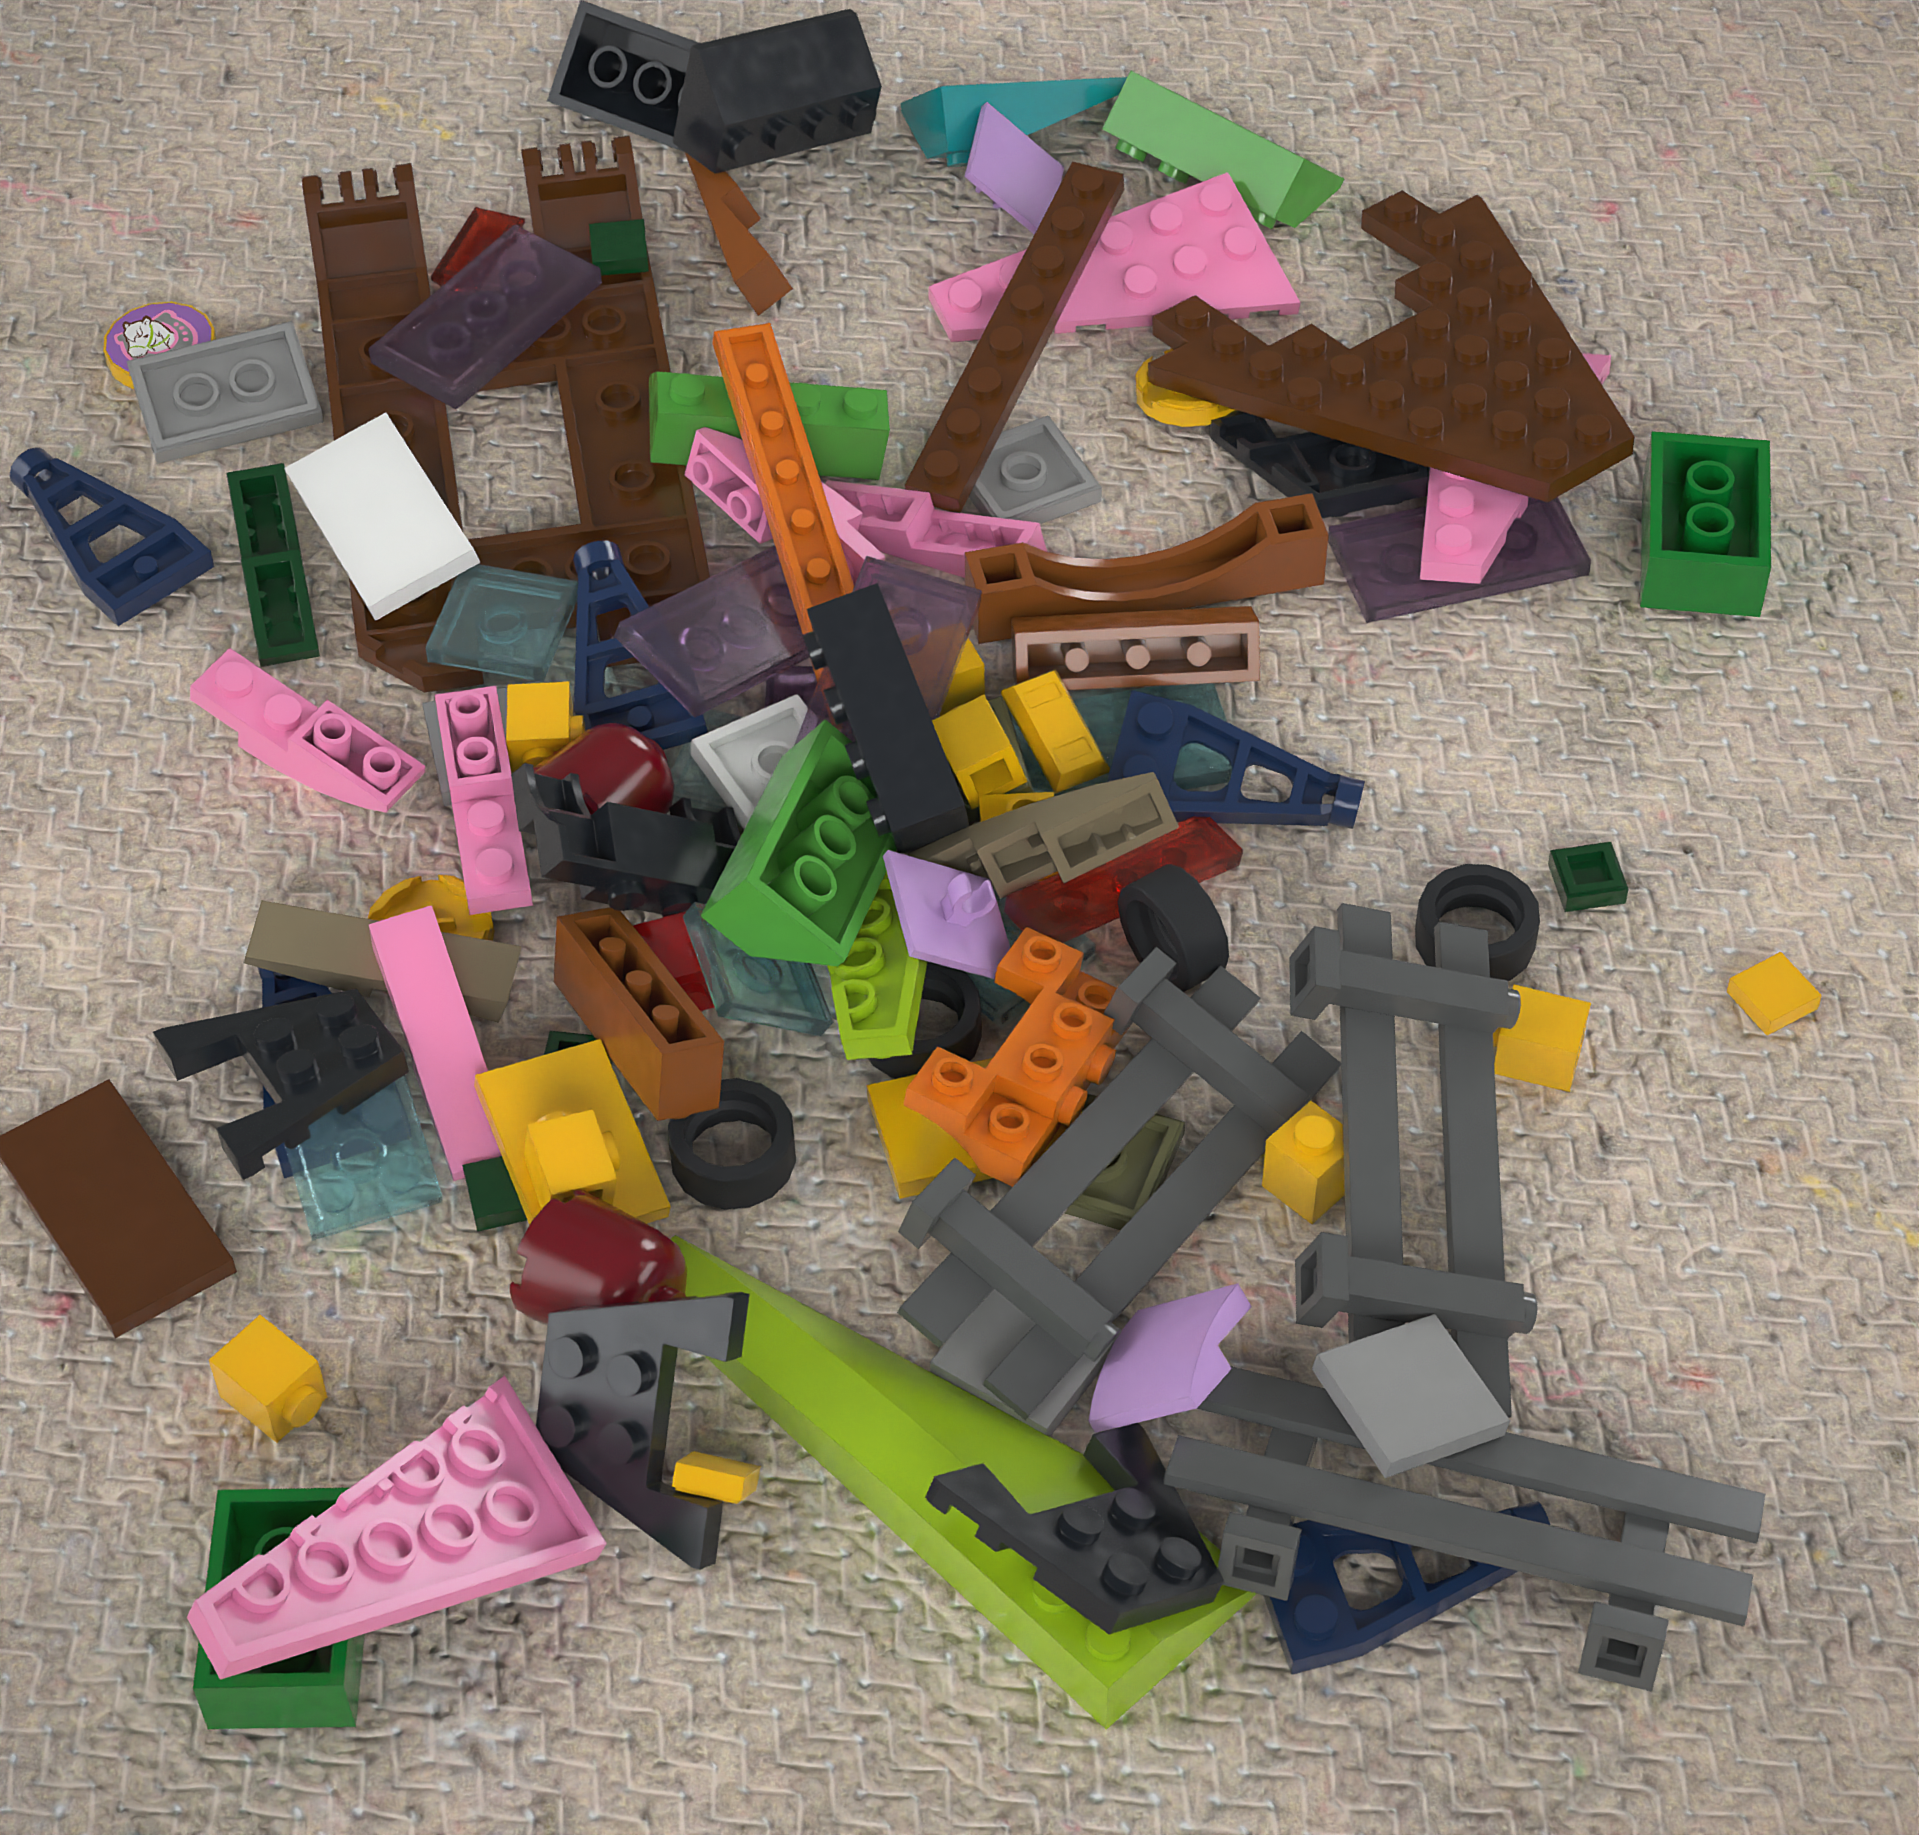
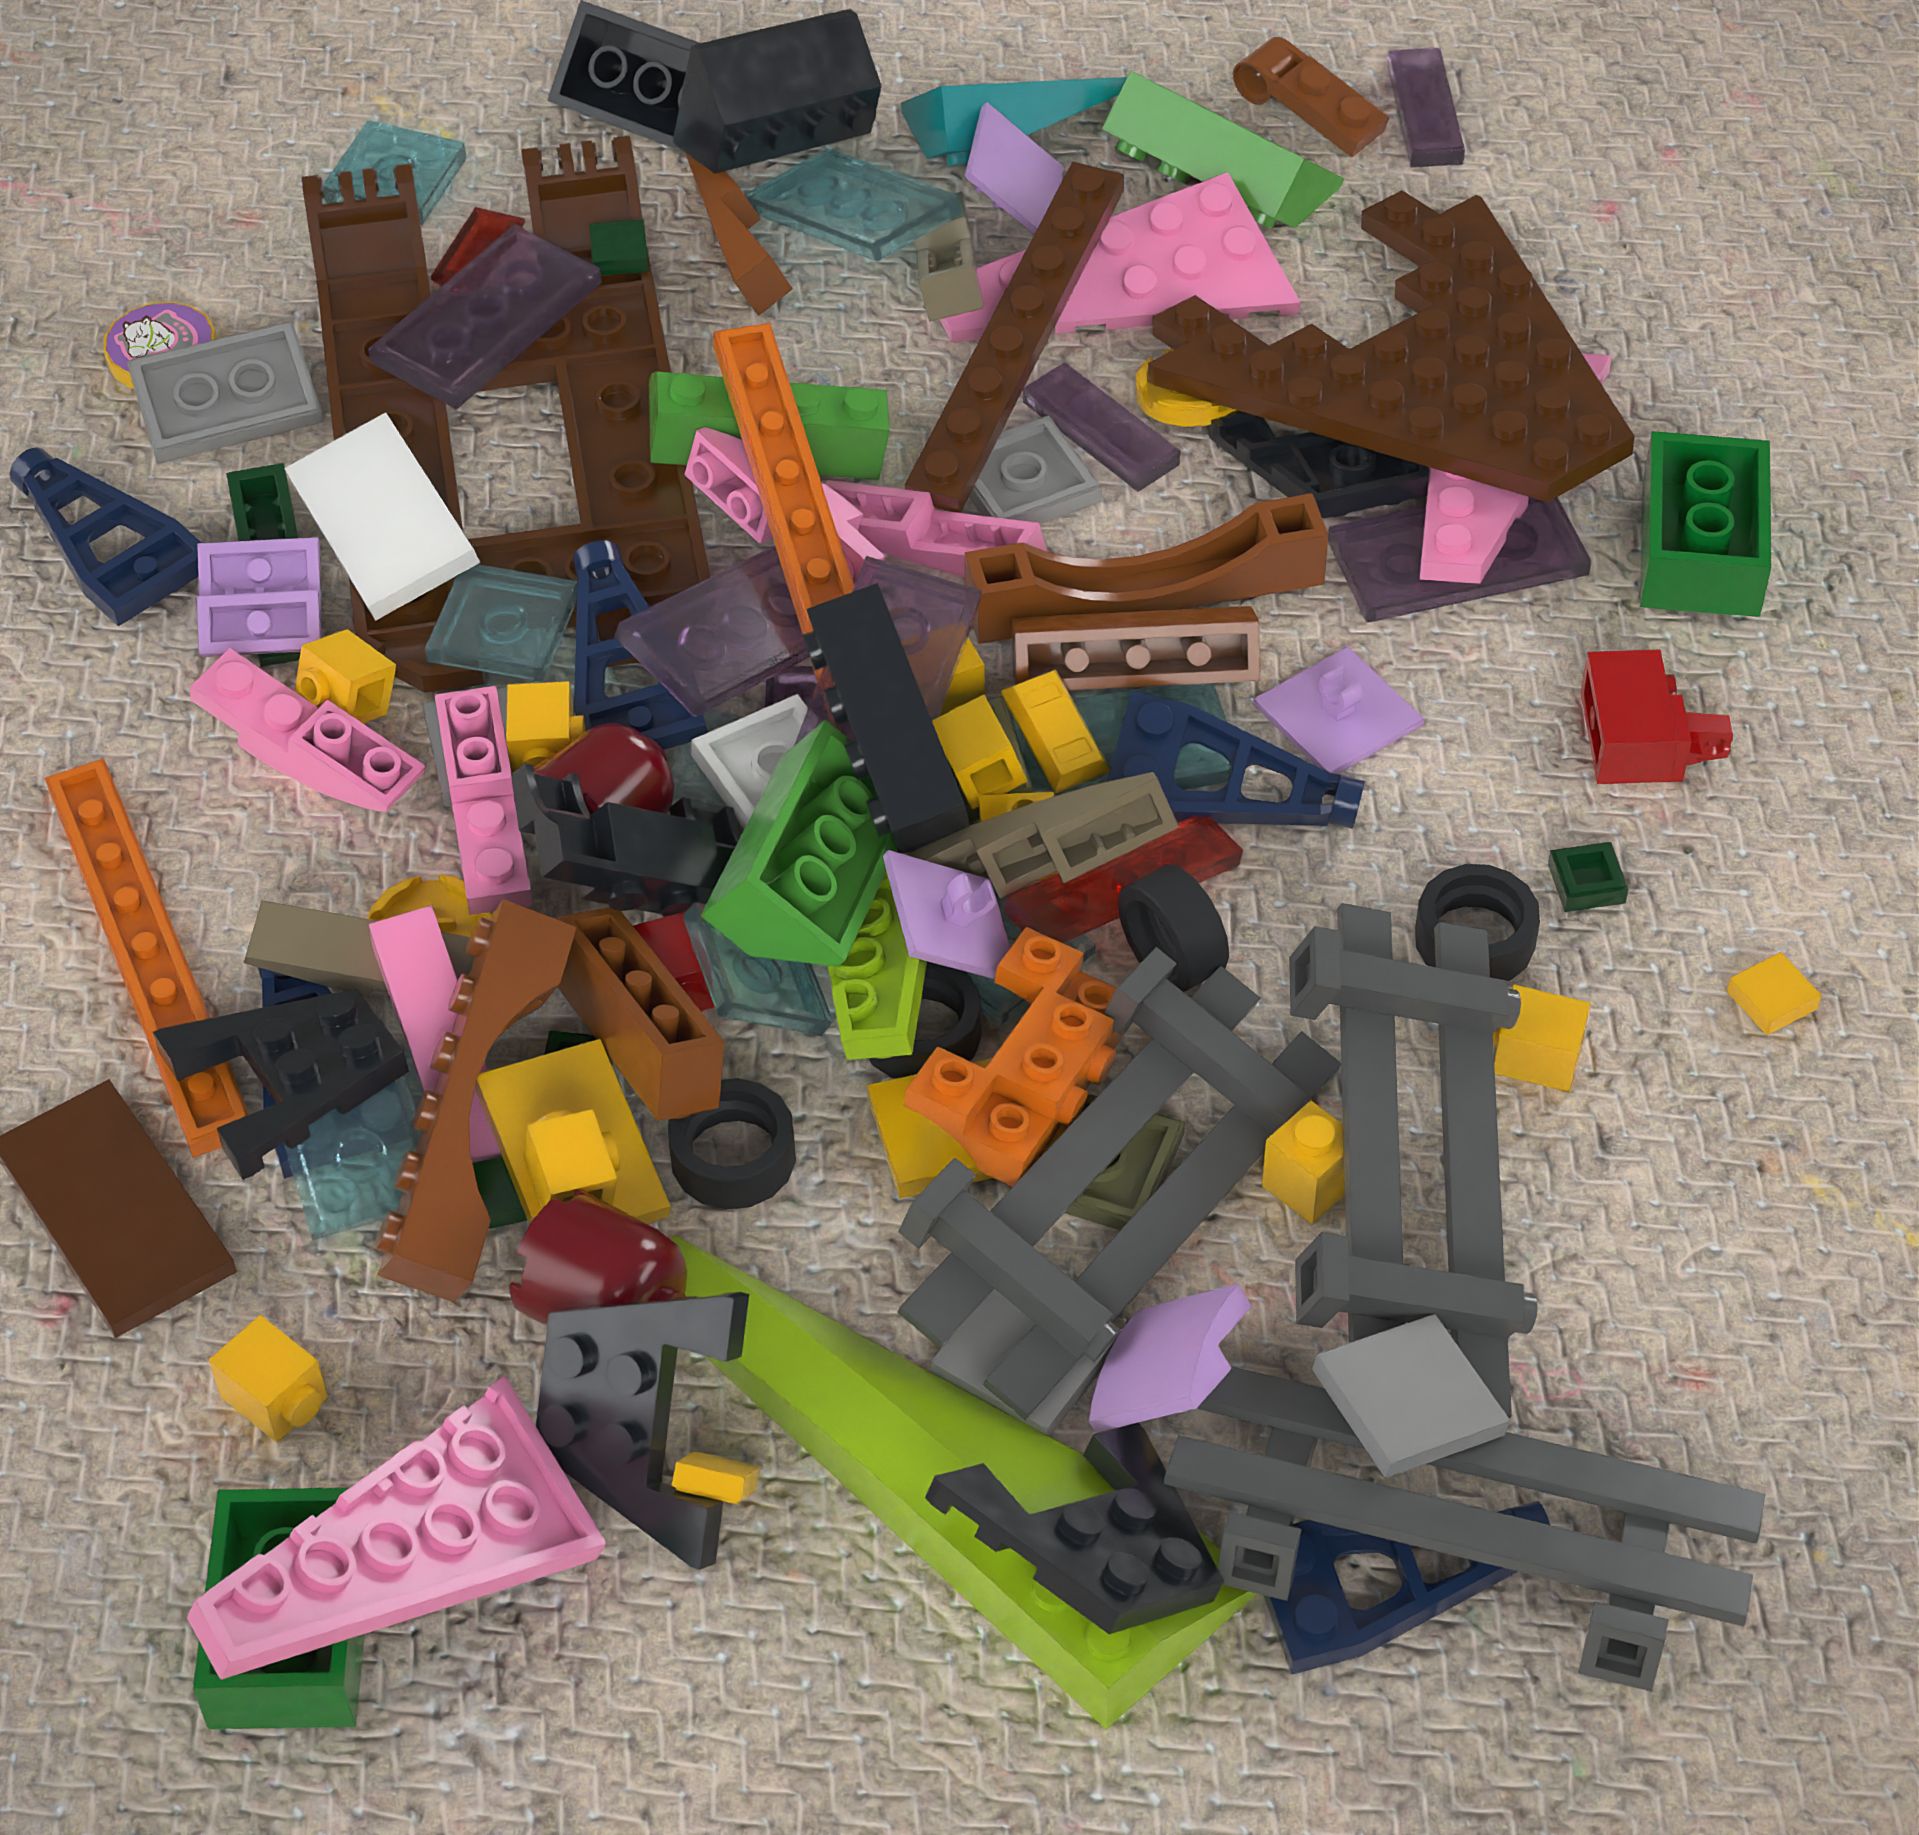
none -> orange tile [45,758,250,1158]
none -> lavender slope [197,537,322,657]
none -> yellow brick [294,629,396,724]
none -> clear light blue plate [323,120,467,226]
none -> dark orange arch [375,899,577,1302]
none -> clear light blue tile [745,148,962,262]
none -> dark tan slope [910,191,984,322]
none -> clear purple tile [1023,362,1181,492]
none -> dark orange plate [1233,37,1390,158]
none -> lavender piece [1253,646,1424,774]
none -> clear purple tile [1387,48,1465,168]
none -> red hinge [1580,649,1733,784]

